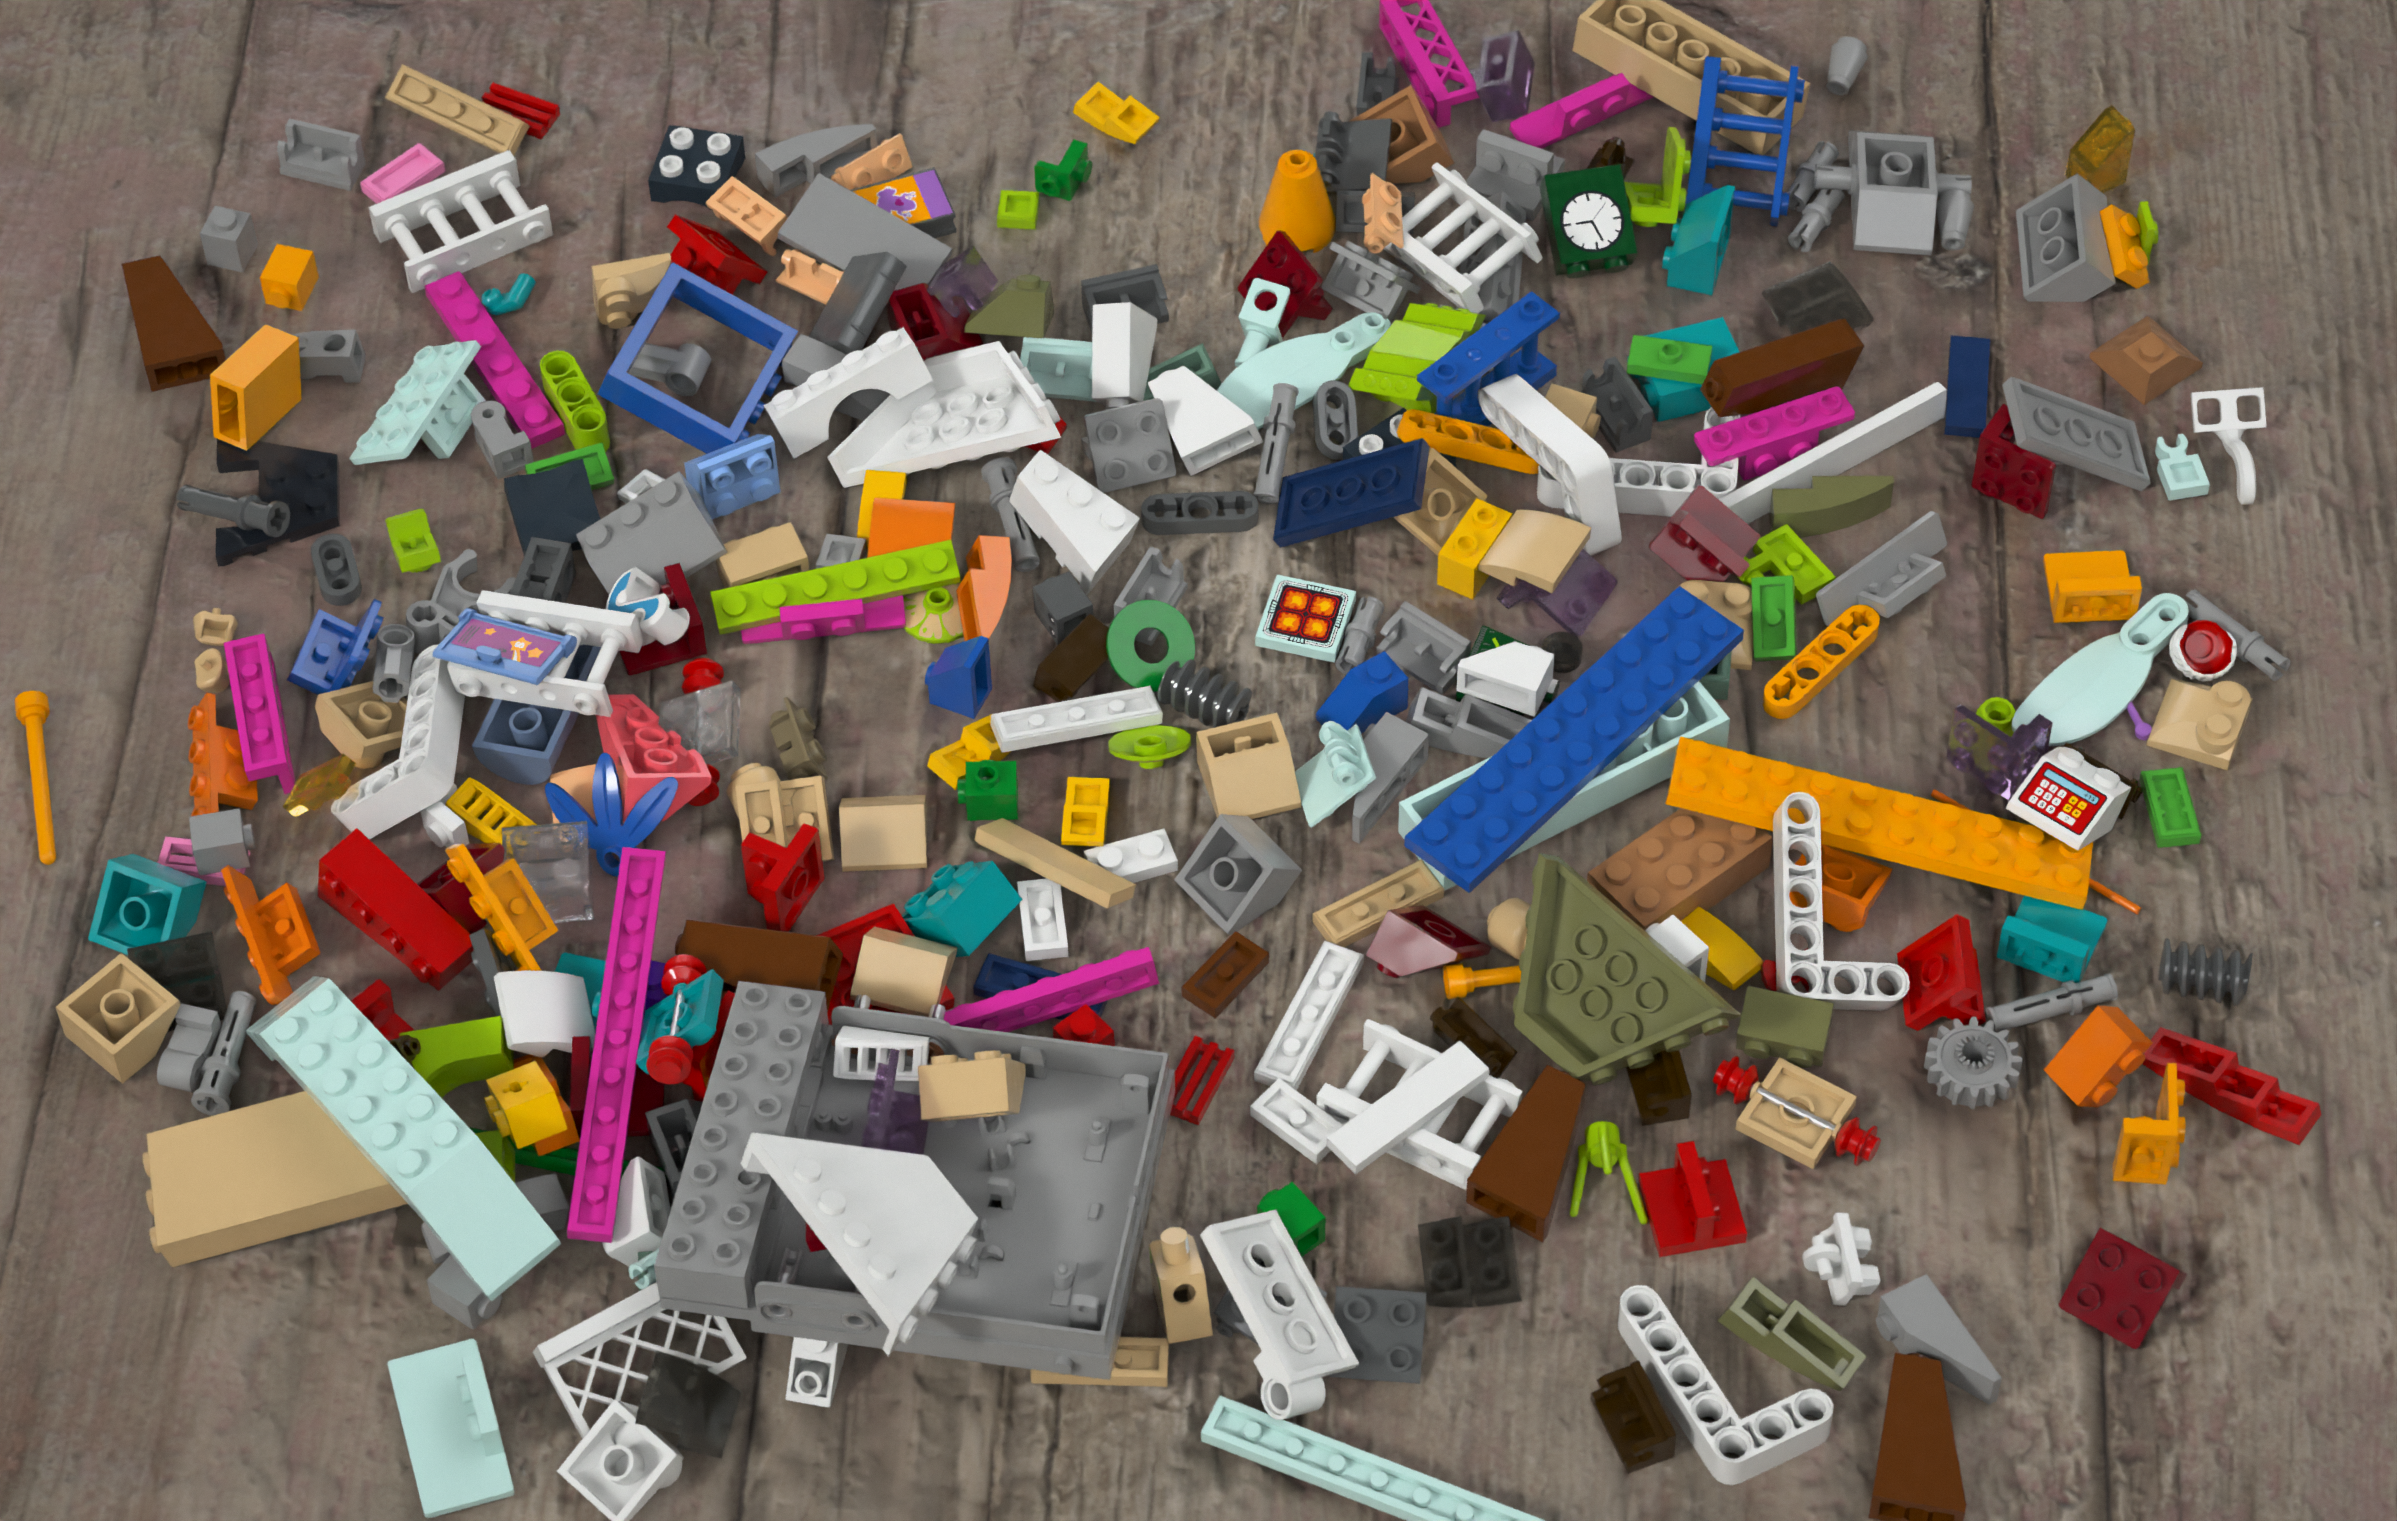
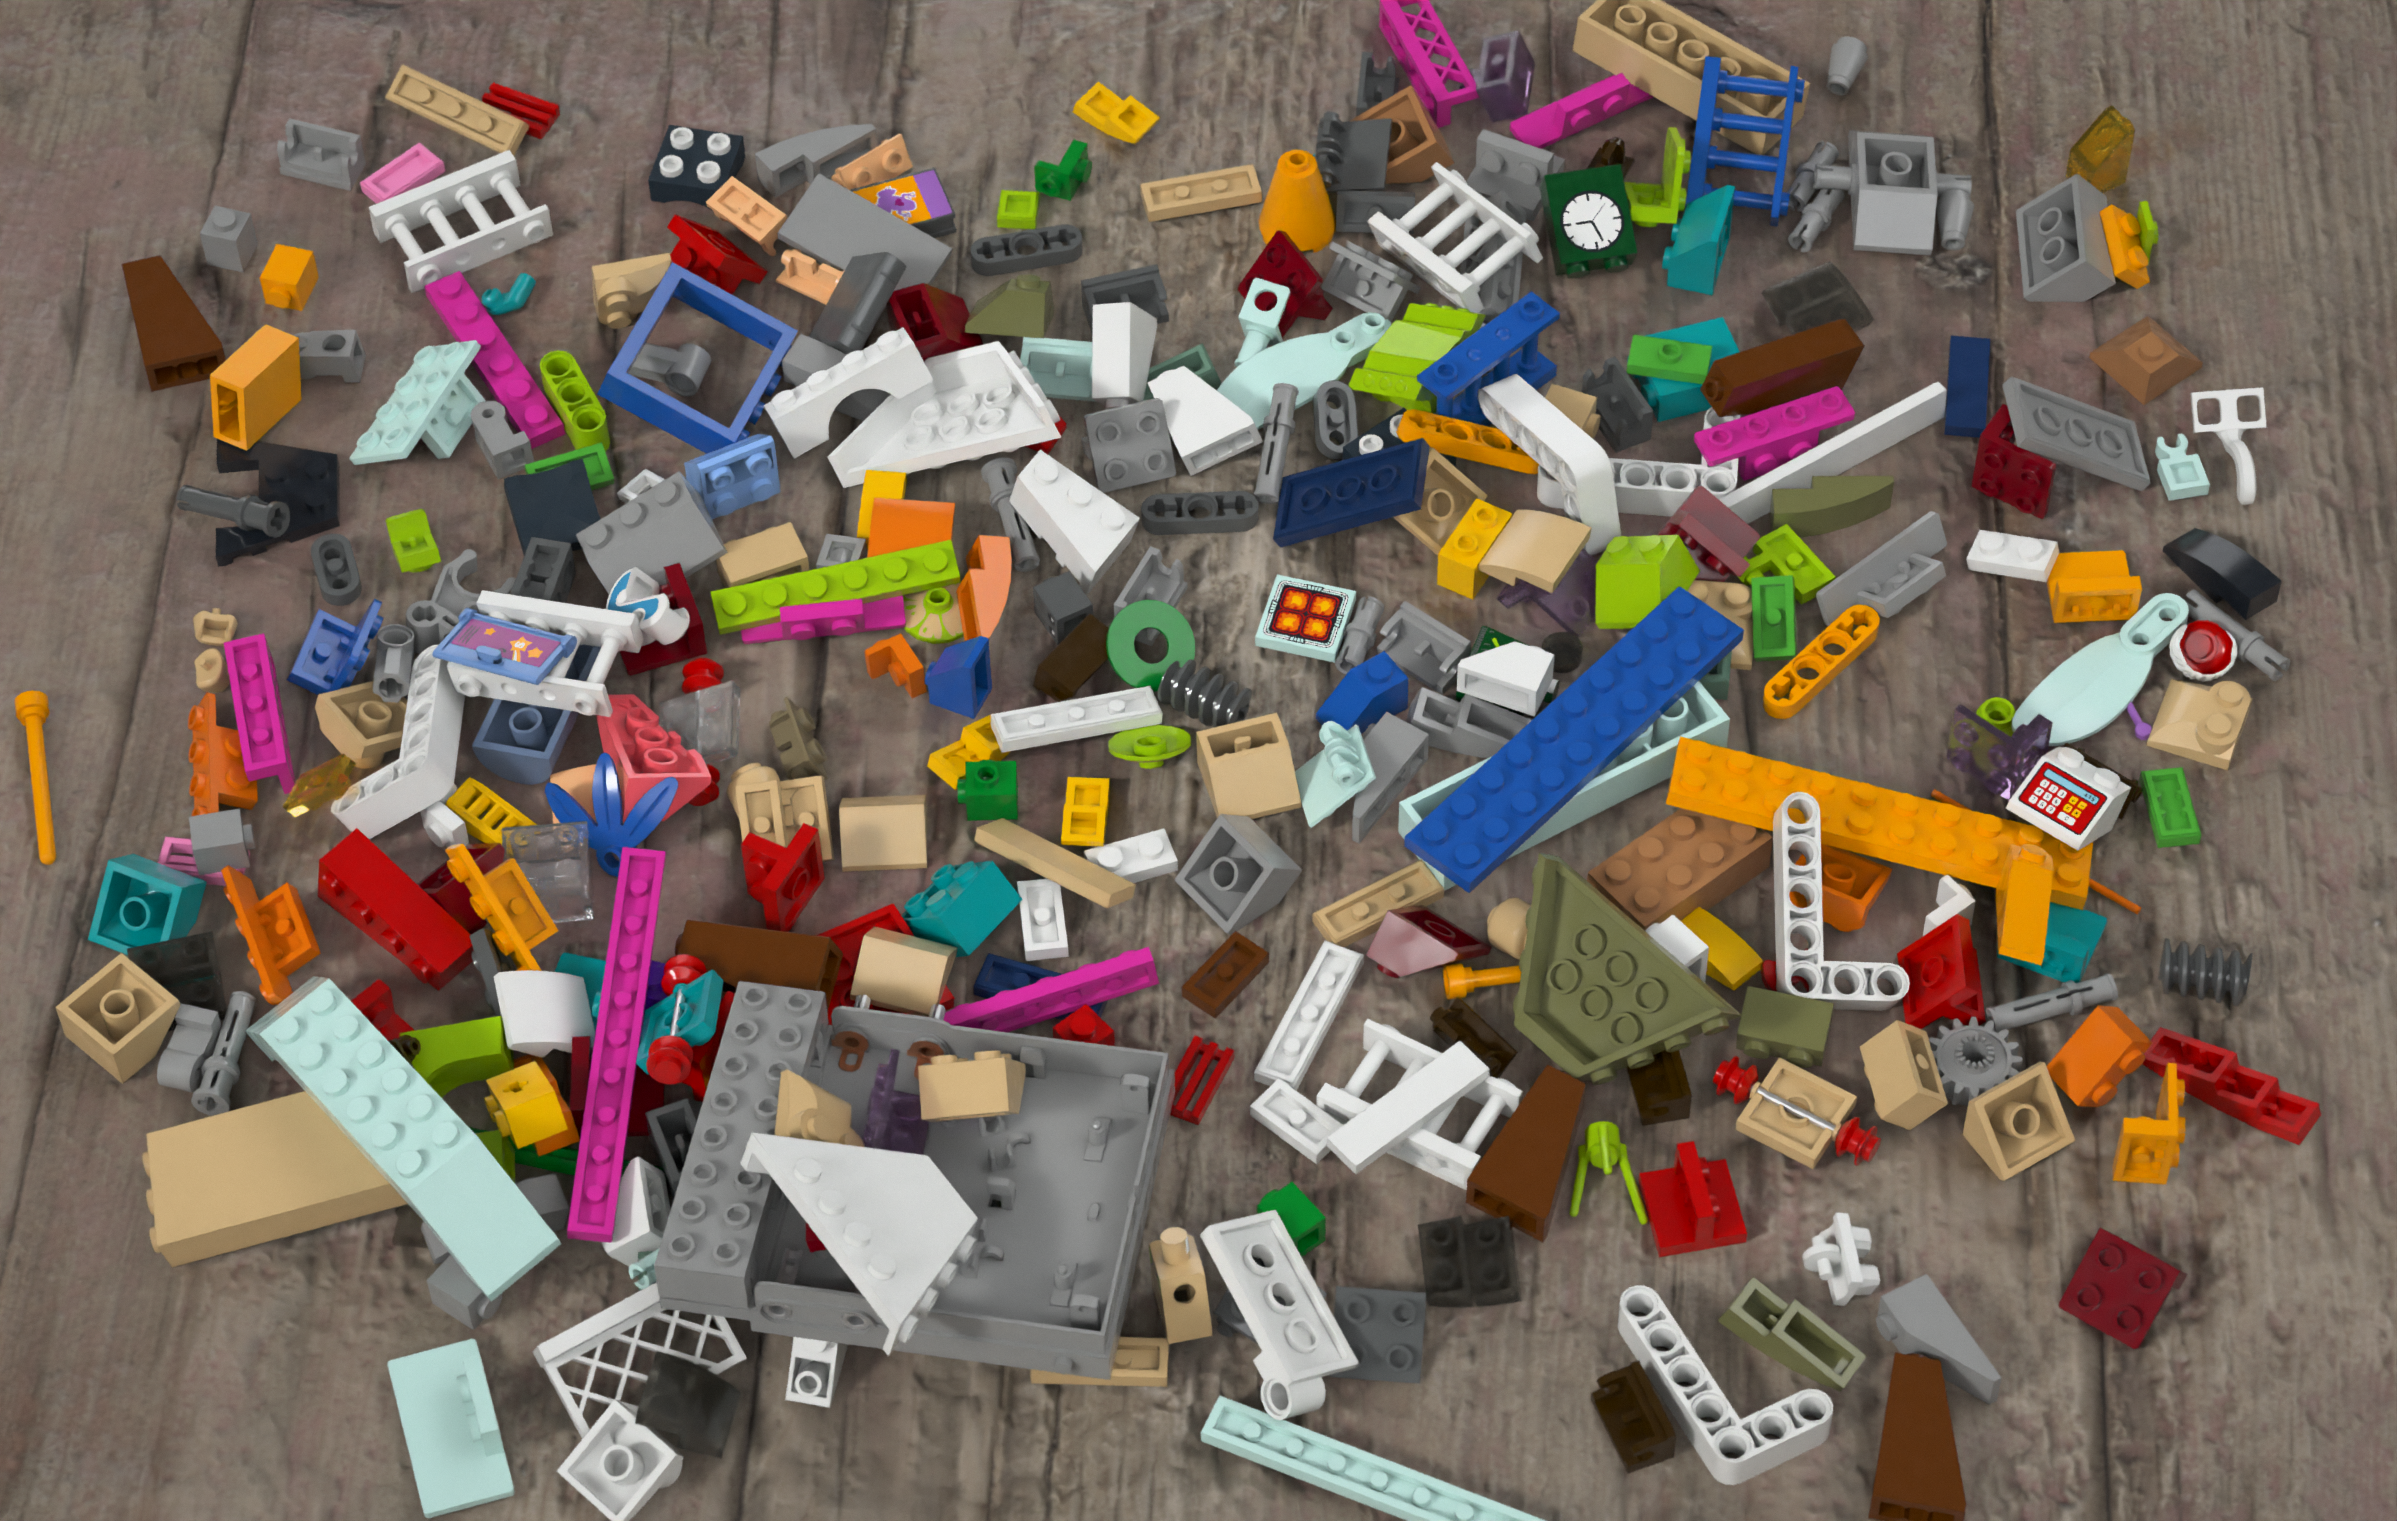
white slope [834,1026,930,1081] -> none
hinge [927,245,998,317] -> none
light nougat hinge [1362,173,1404,253] -> none
none -> tan slope [775,1070,864,1147]
none -> orange bracket [864,633,927,699]
none -> dark grey beam [971,224,1083,276]
none -> tan plate [1140,164,1262,222]
none -> lime slope [1595,535,1700,629]
none -> tan brick [1860,1020,1948,1130]
none -> white bracket [1922,875,1976,937]
none -> tan slope [1963,1061,2075,1181]
none -> white plate [1966,530,2059,582]
none -> light orange slope [1996,844,2053,965]
none -> black slope [2163,528,2282,620]

